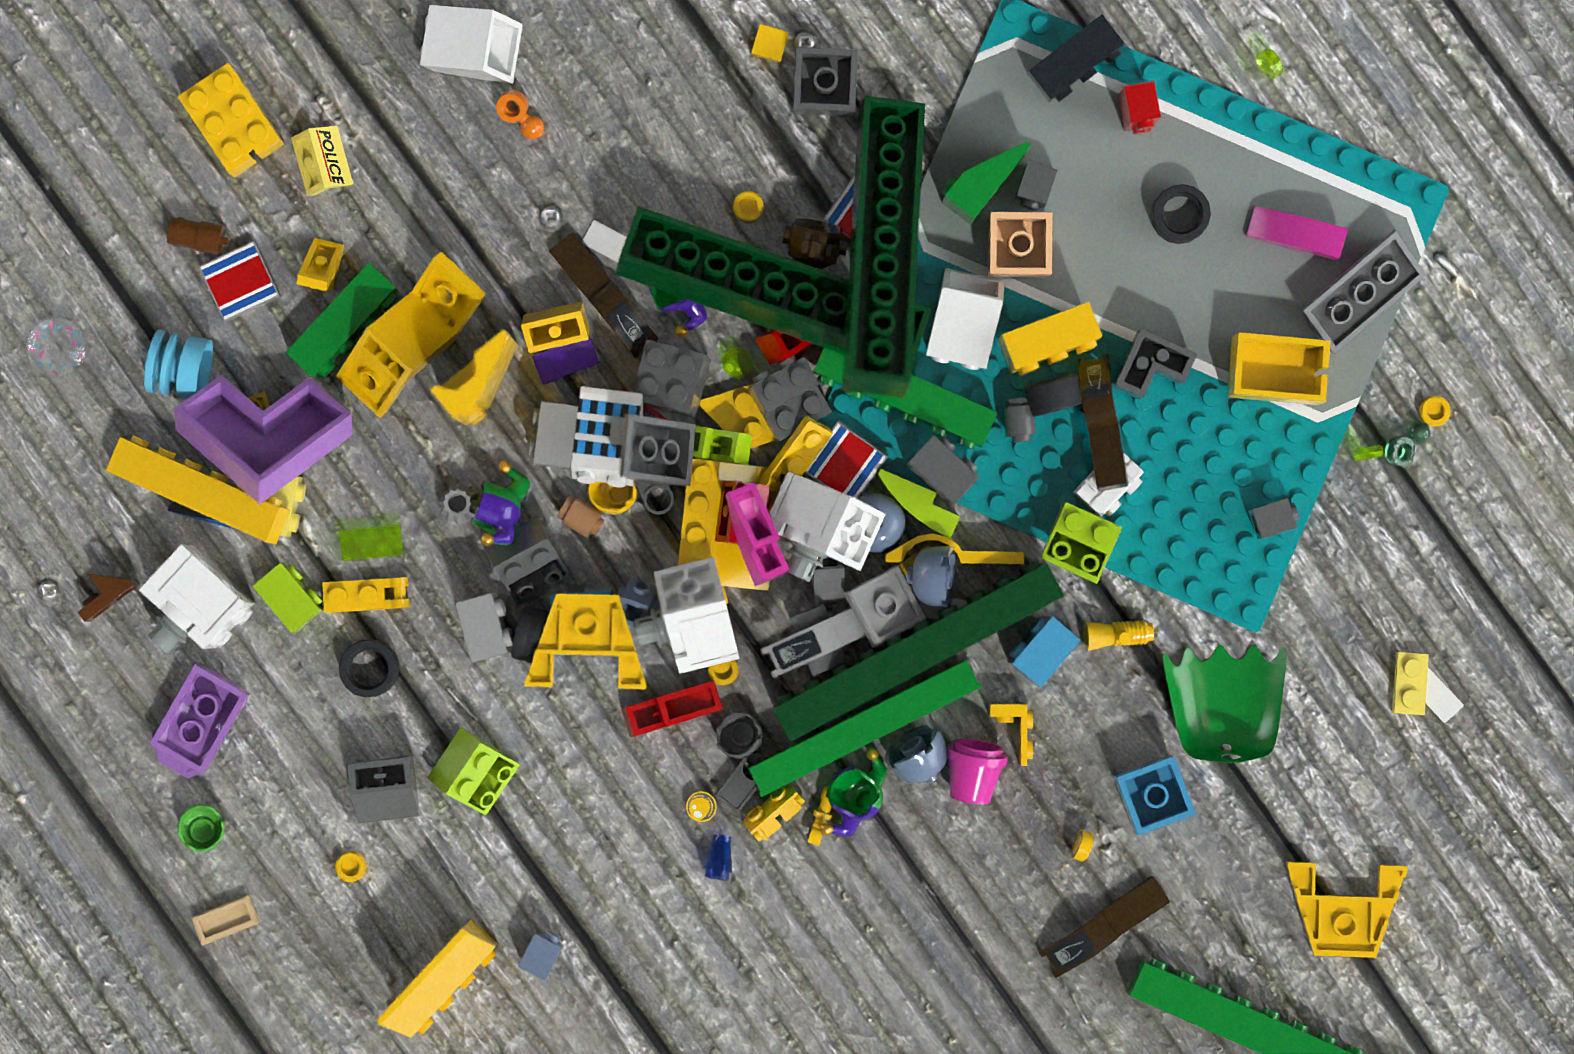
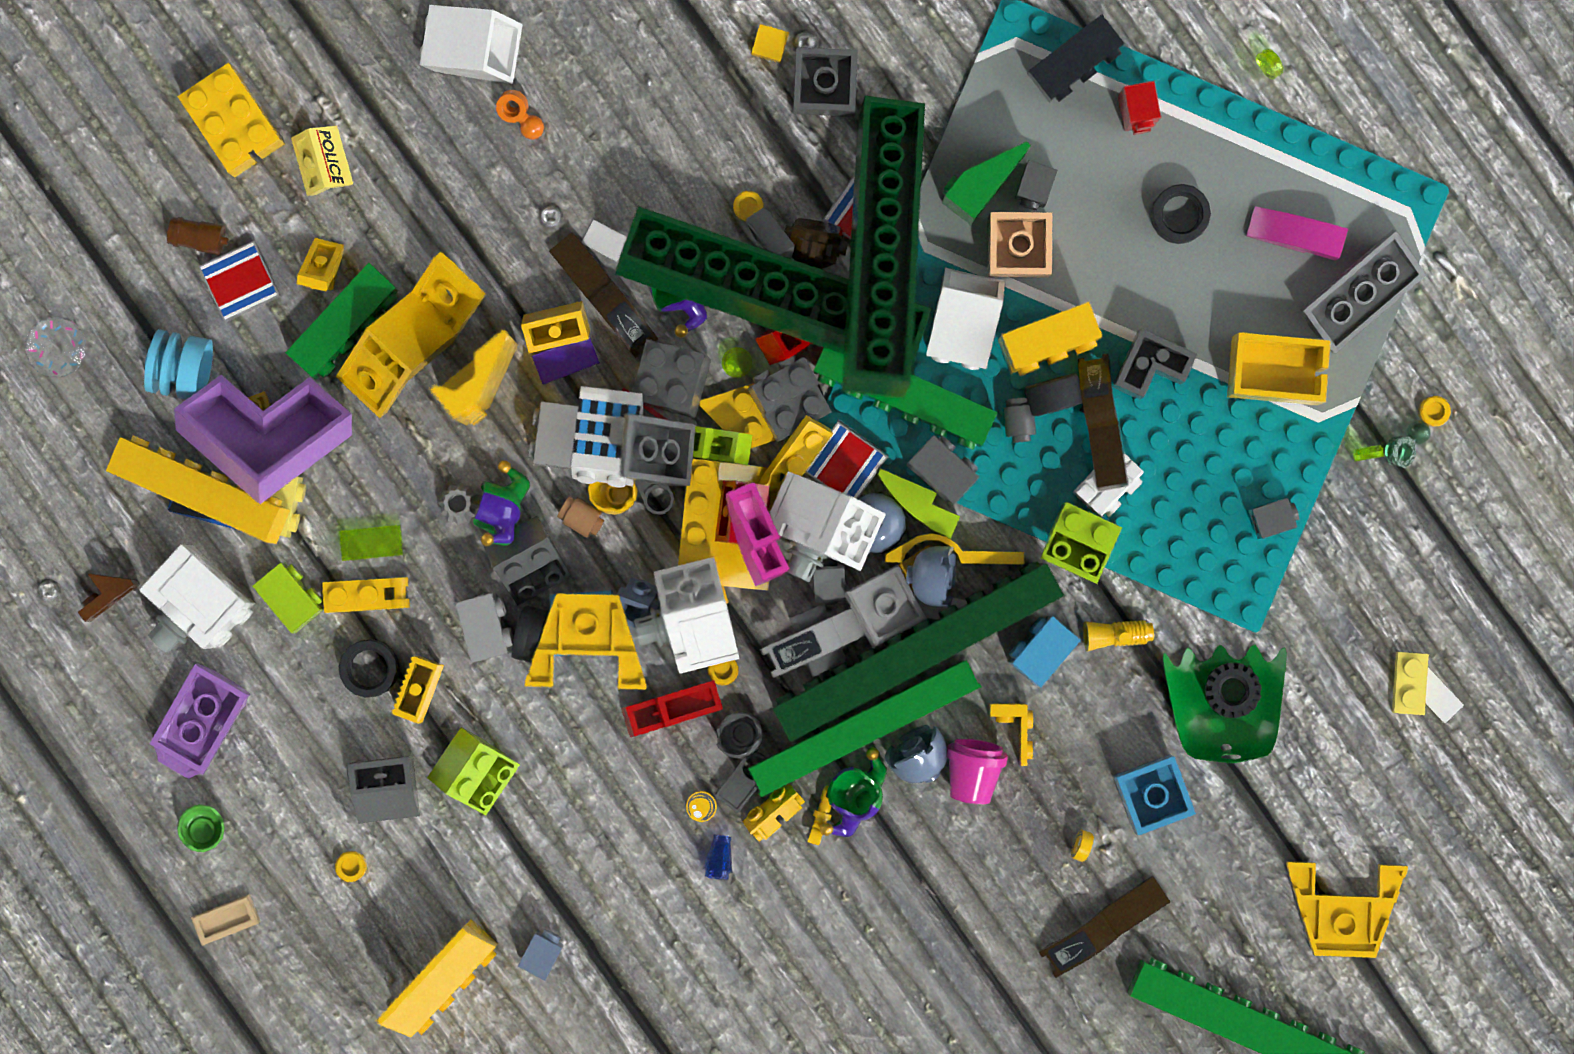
none -> yellow brick [391,656,444,724]
none -> dark grey slope [746,208,794,259]
none -> black tyre [1204,663,1262,718]

